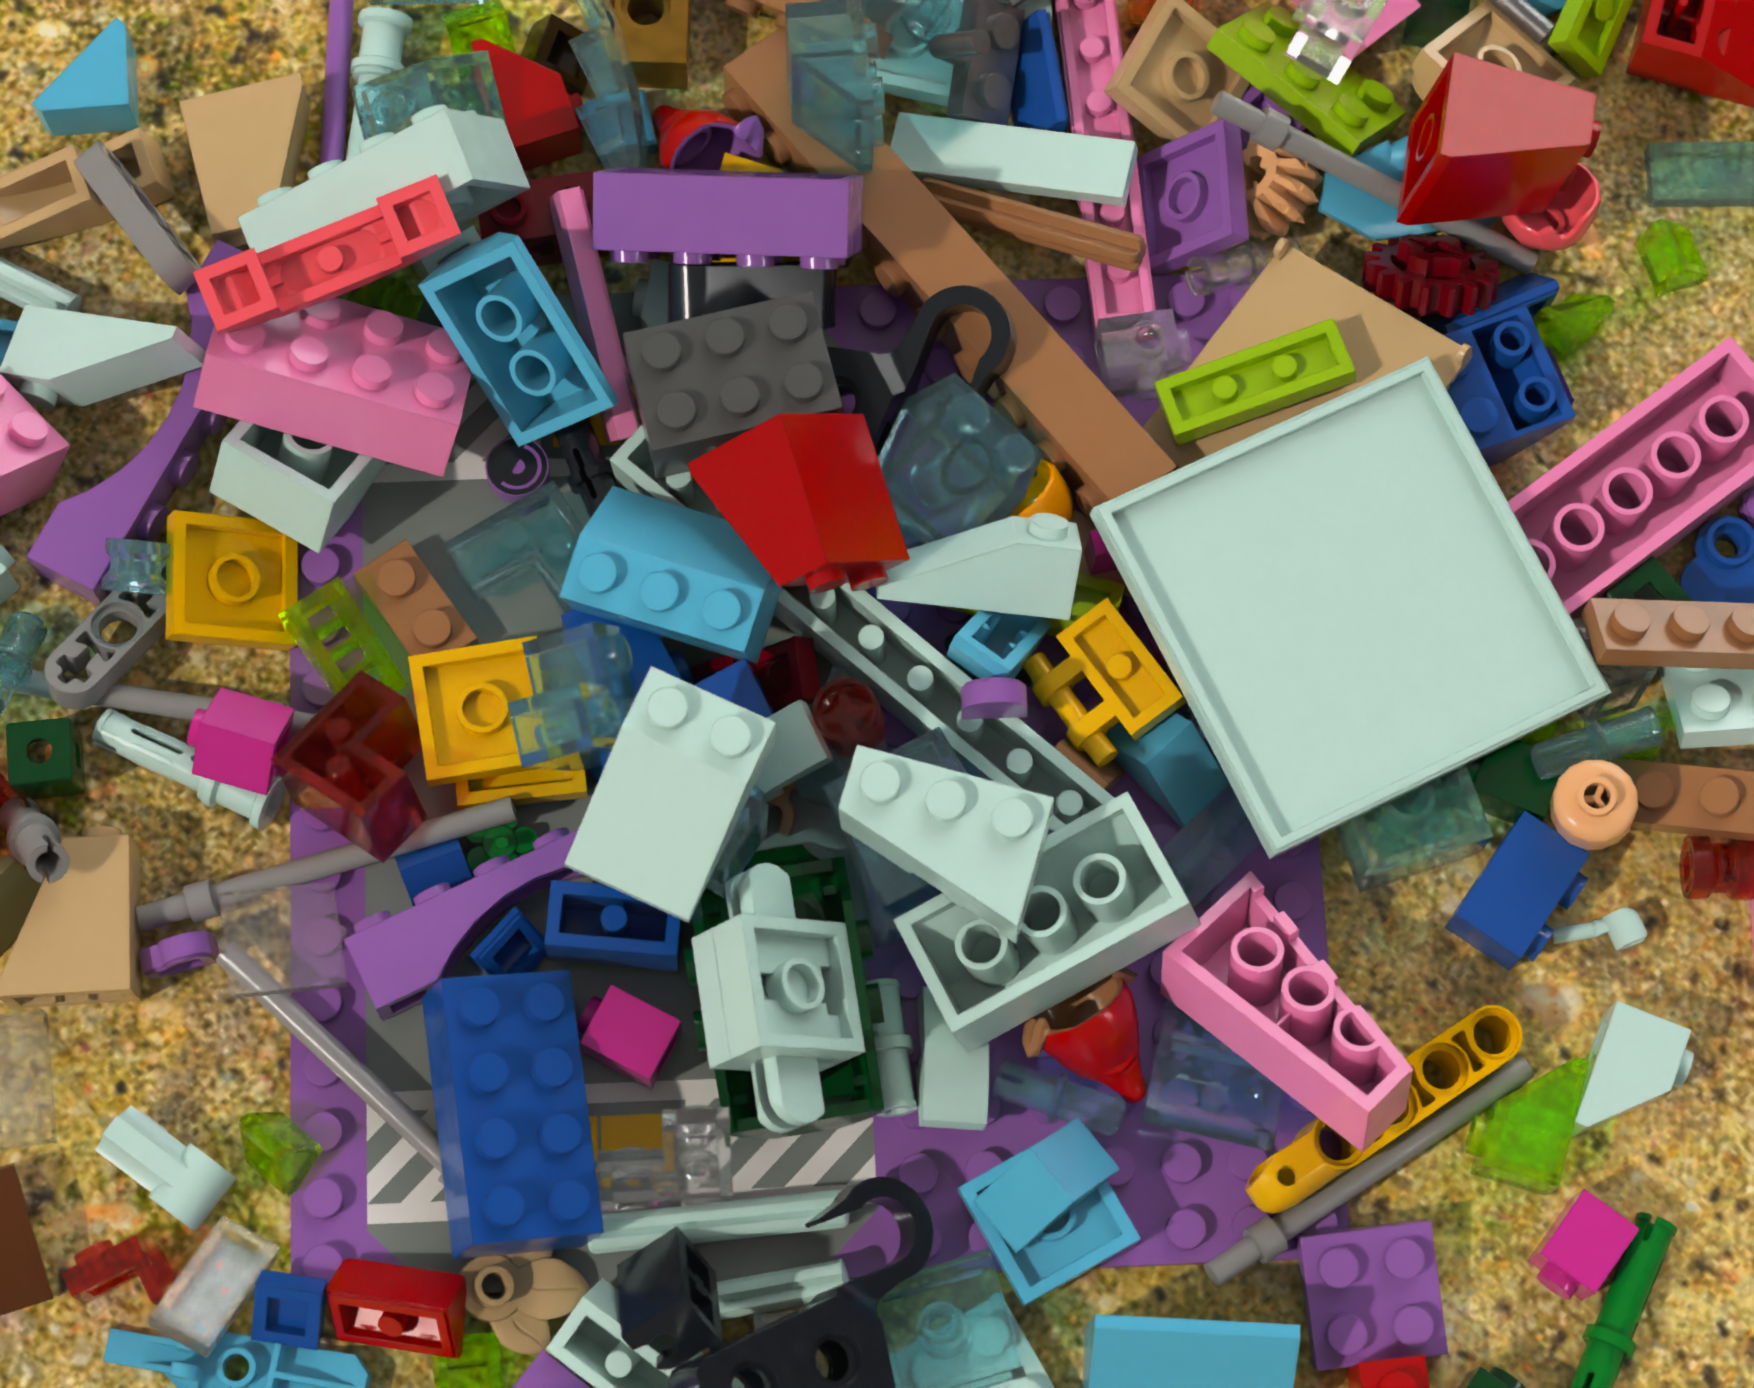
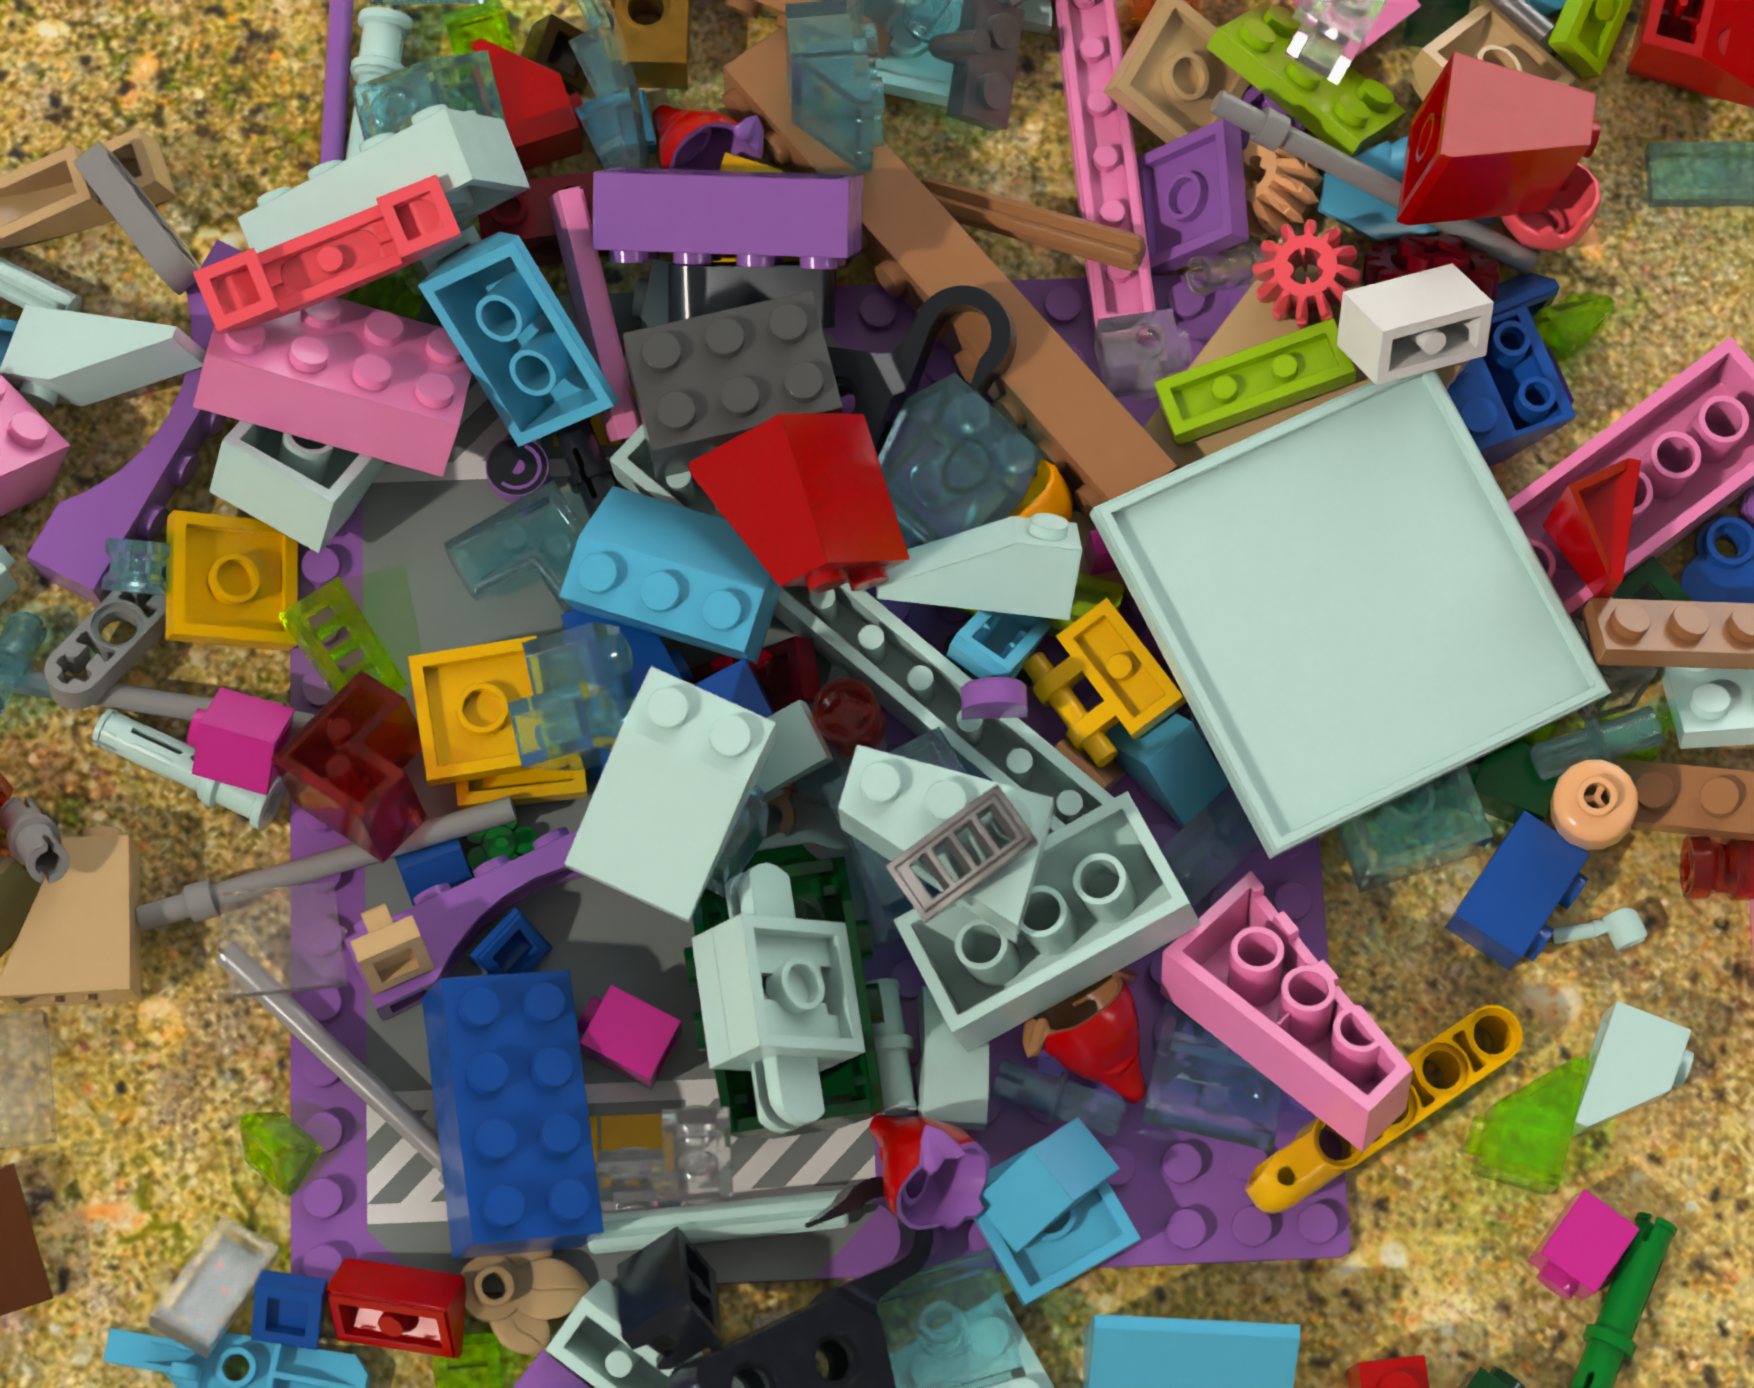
dark green piece [6,717,85,801] -> none
medium azure slope [32,17,139,136] -> none
clear red bracket [61,1236,176,1308] -> none
light aqua piece [95,1105,237,1232] -> none
medium lavender tile [138,930,220,978] -> none
tan slope [179,72,310,252] -> none
medium nougat plate [353,539,479,656] -> none
blue brick [544,880,683,971] -> none
light aqua axle [717,1258,849,1320] -> none
light aqua tile [890,112,1138,207] -> none
blue slope [1010,9,1069,133] -> none
light grey bar [1204,1056,1534,1287] -> none
medium lavender plate [1296,1219,1448,1371] -> none
clear neon green slope [1634,219,1709,297] -> none
none -> tan tile [350,903,435,995]
none -> medium lavender hat [869,1114,990,1230]
none -> dark grey slope [886,784,1038,923]
none -> coral gear [1252,218,1361,329]
none -> white brick [1337,263,1494,385]
none -> red slope [1542,458,1641,598]

